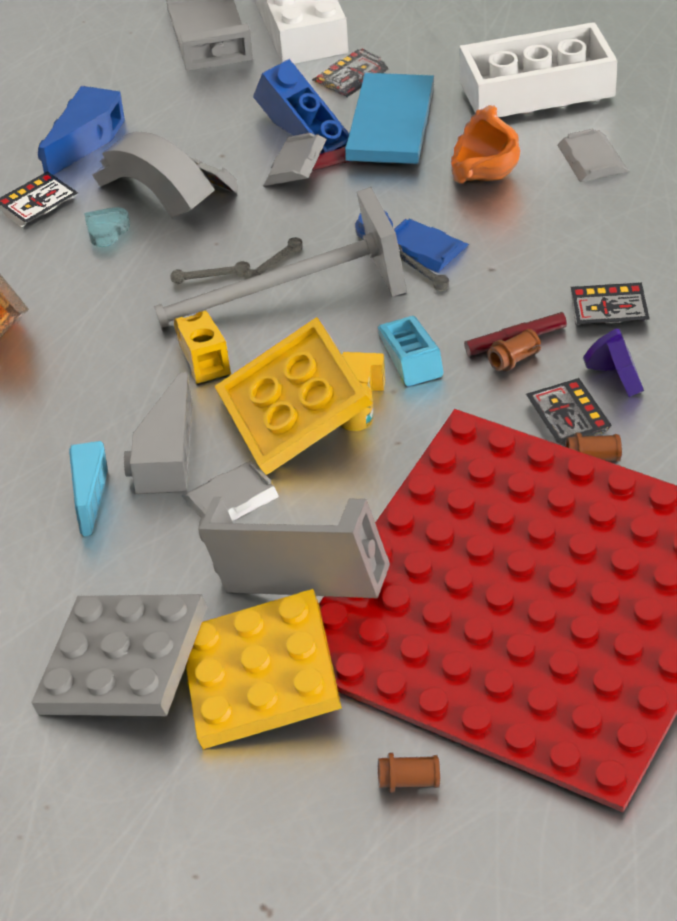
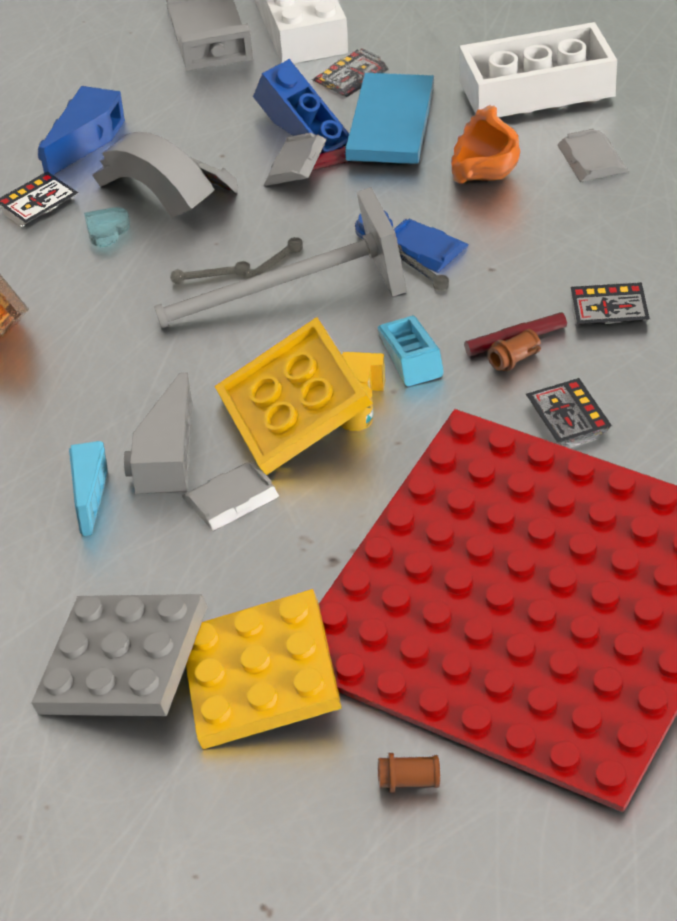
yellow leg [174,310,231,384] -> none
light grey panel [198,497,390,598] -> none
dark orange pin [565,432,622,462] -> none
dark purple tile [583,329,644,397] -> none

